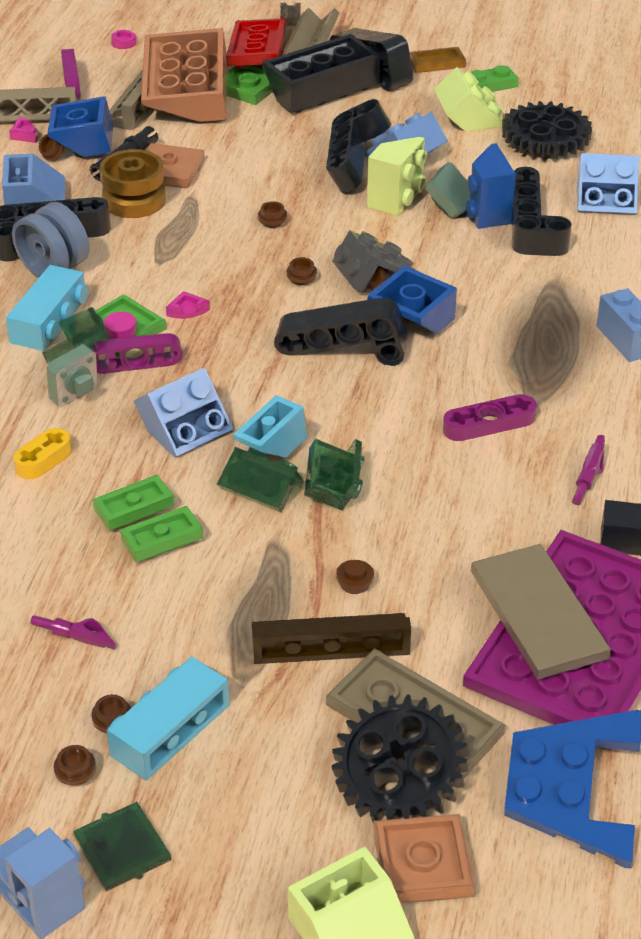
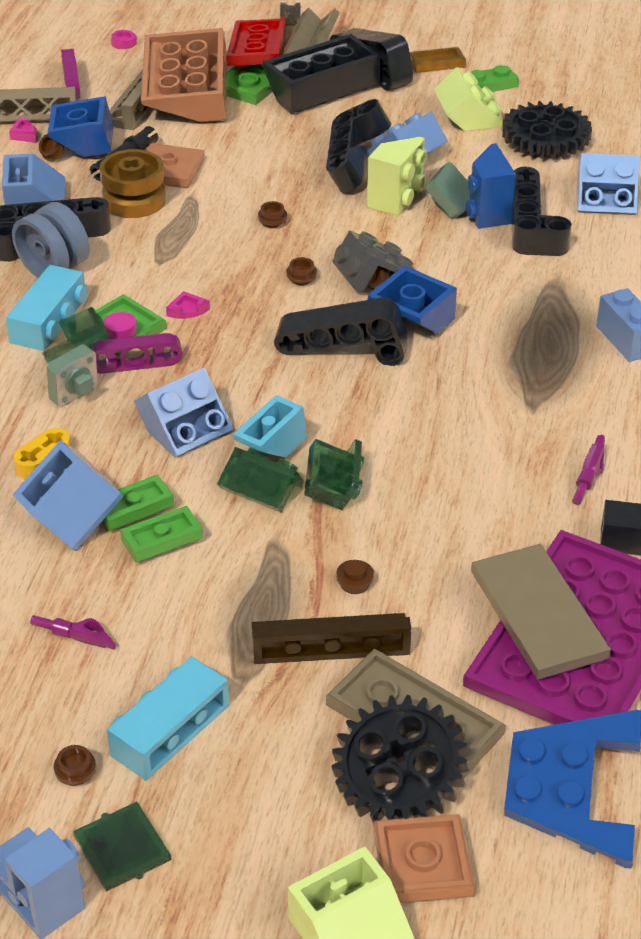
reddish brown plate [91,694,131,733] -> none
magenta beam [443,394,537,441] -> none
none -> medium blue slope [13,440,124,551]

